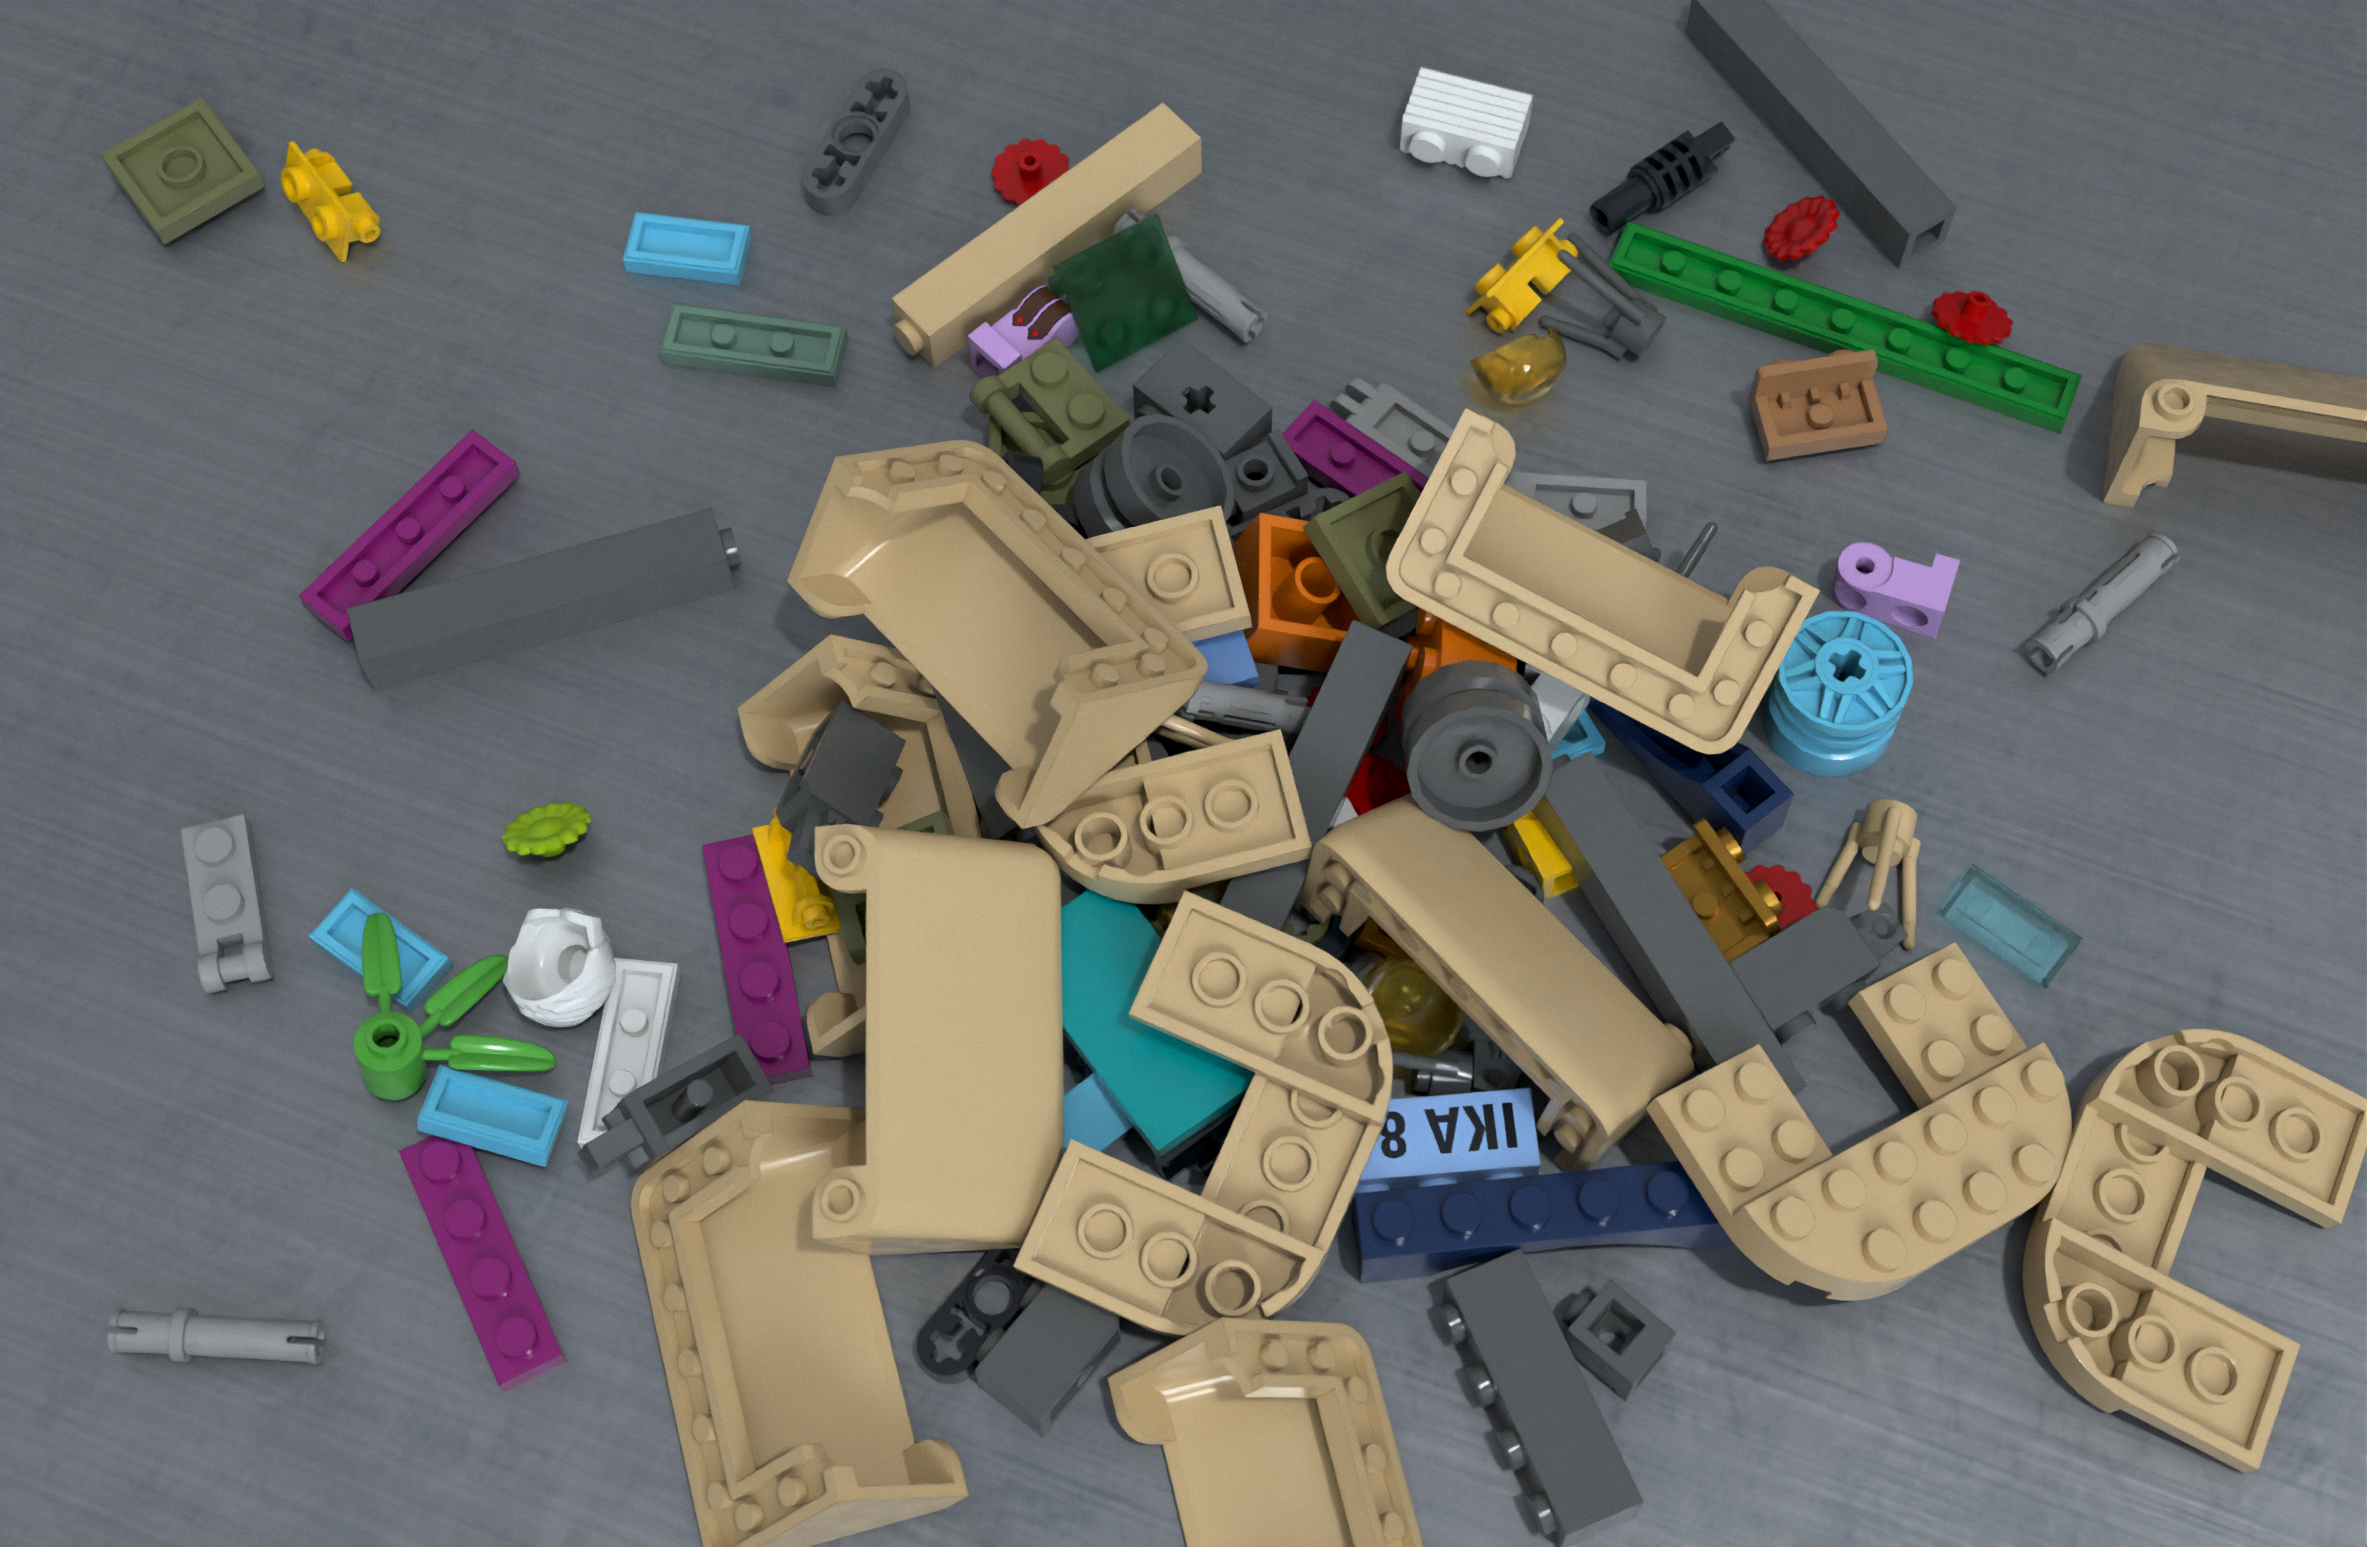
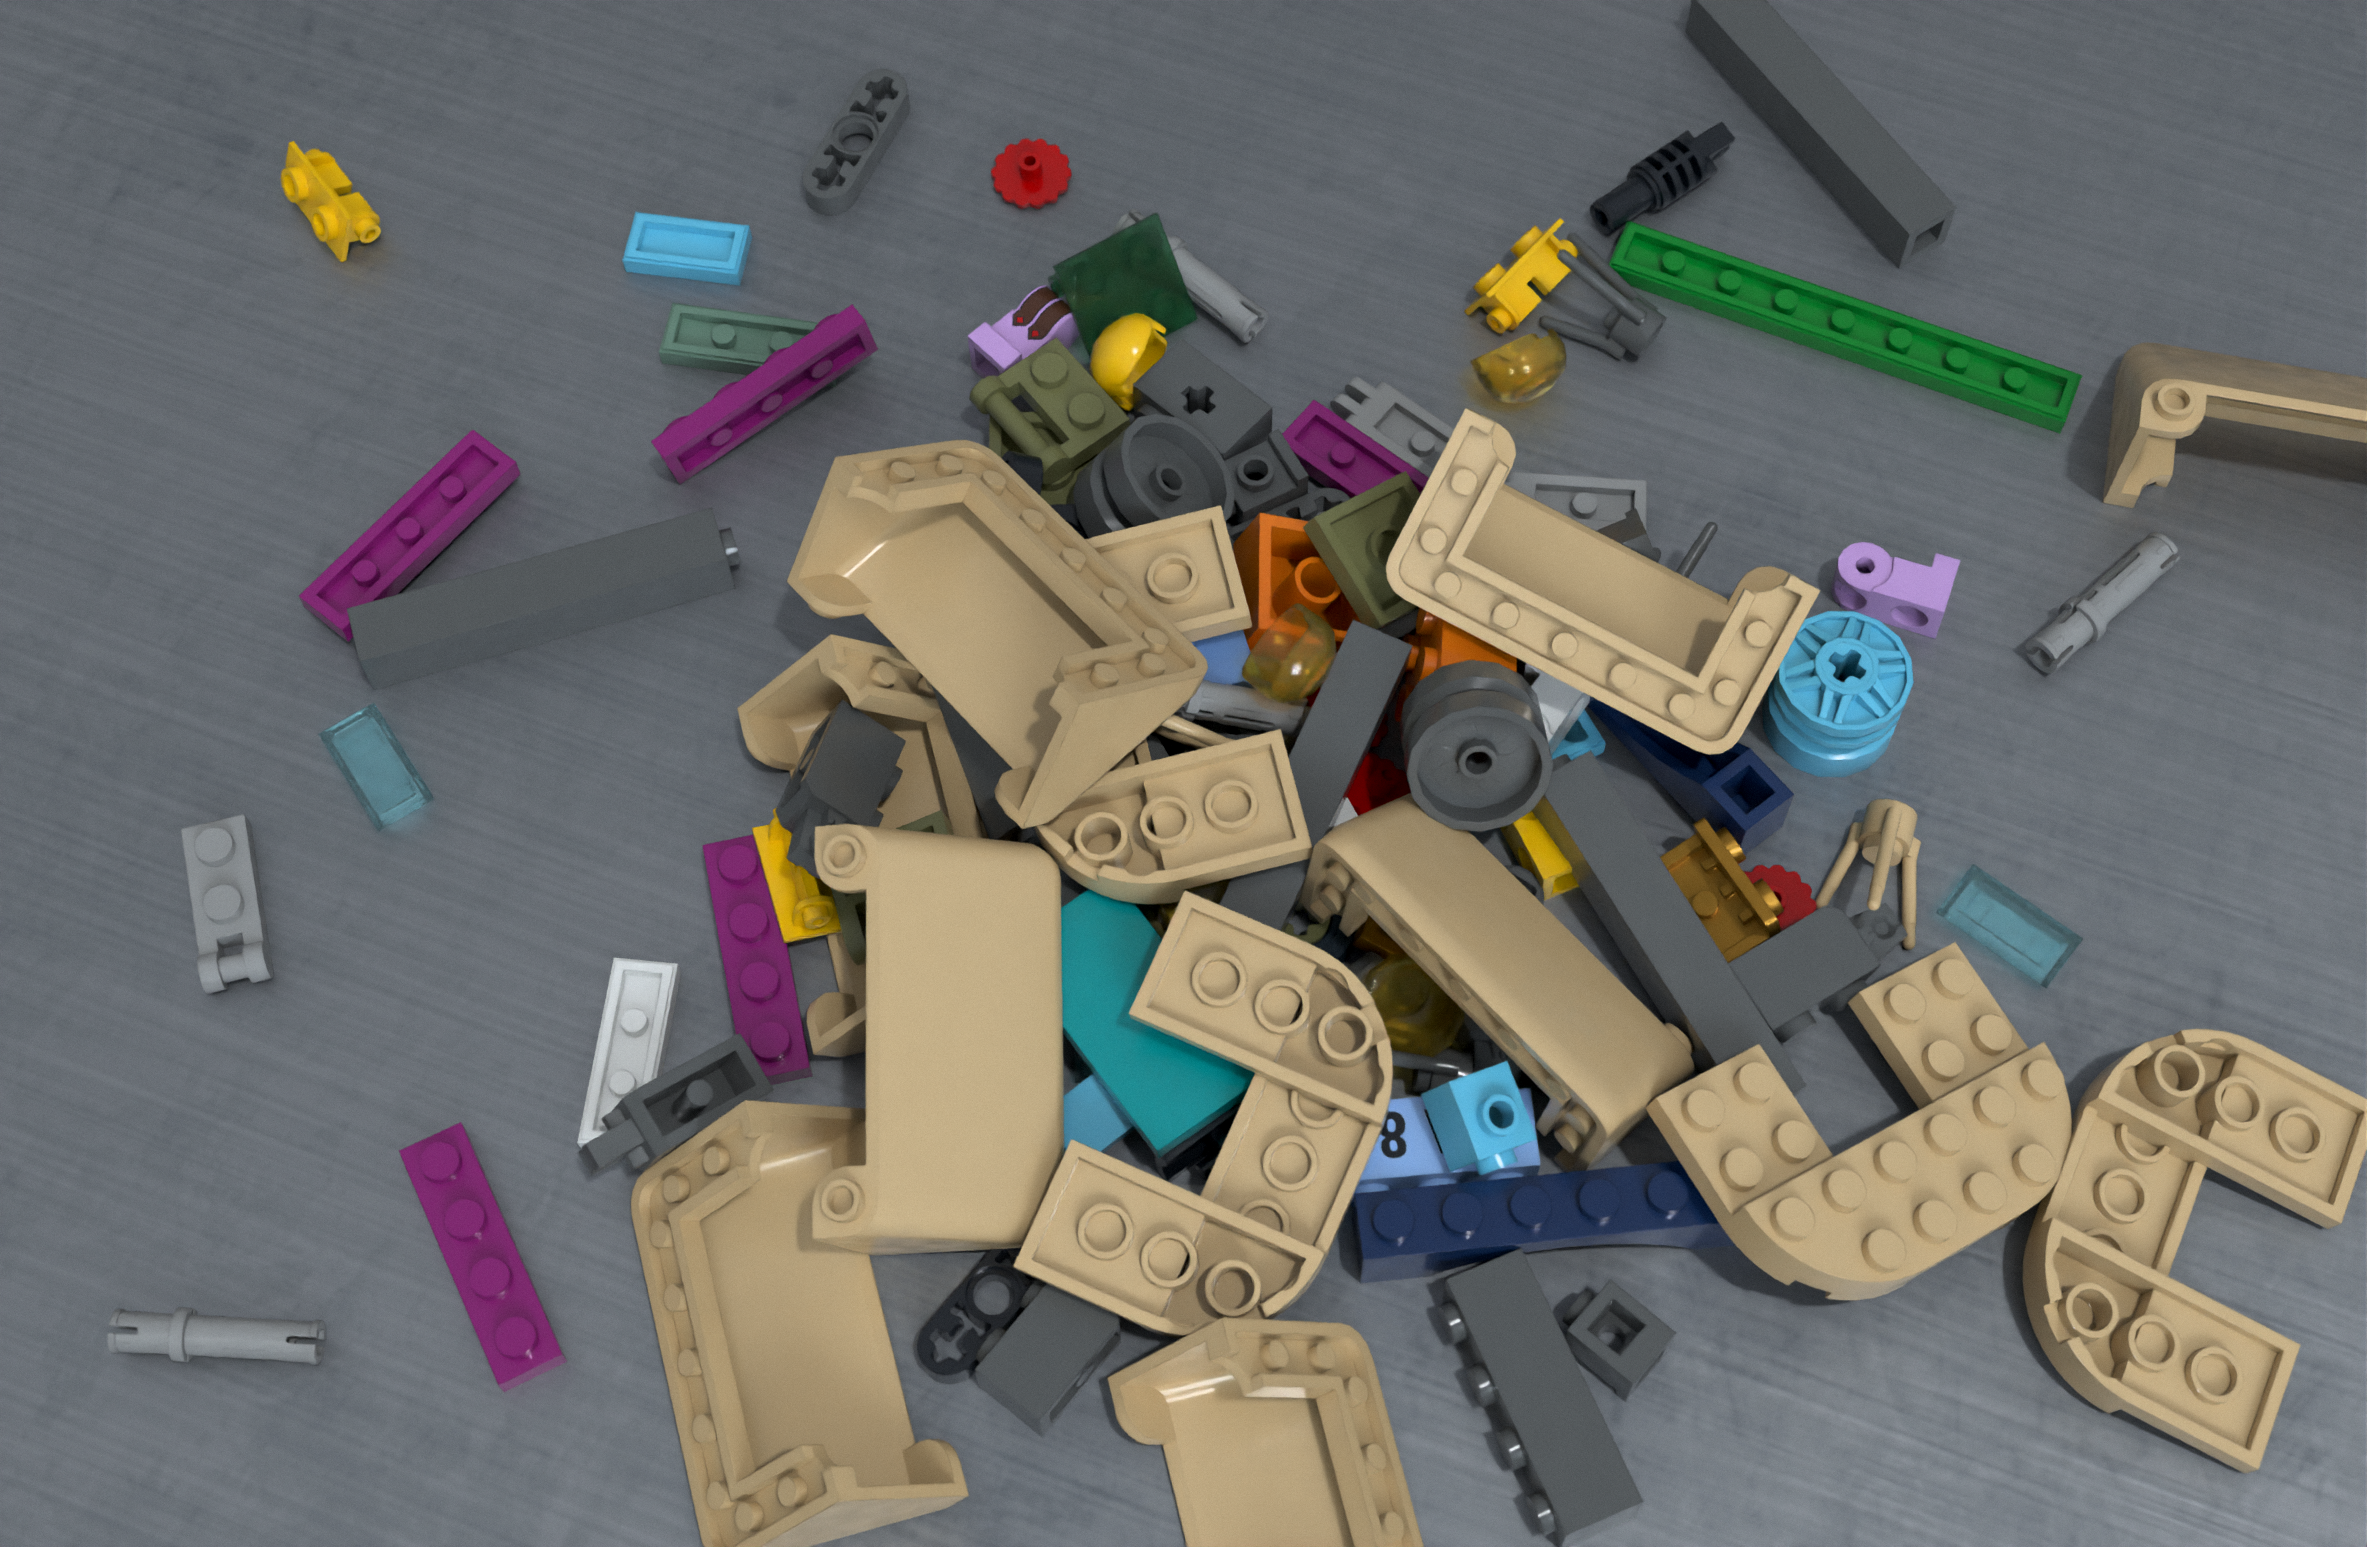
olive plate [100,97,265,245] -> none
medium azure tile [309,888,454,1015] -> none
bright green plant [353,912,557,1101] -> none
medium azure tile [417,1064,568,1167] -> none
lime piece [502,801,591,857] -> none
white hair [503,907,616,1027] -> none
tan brick [891,103,1202,369] -> none
white brick [1400,67,1533,179] -> none
medium nougat bracket [1749,350,1888,461] -> none
red piece [1762,195,1840,261] -> none
red piece [1931,291,2013,346] -> none
none -> clear light blue tile [318,703,434,832]
none -> magenta plate [651,304,878,485]
none -> yellow hair [1089,313,1167,411]
none -> clear yellow hair [1242,603,1337,703]
none -> medium azure brick [1421,1061,1537,1176]

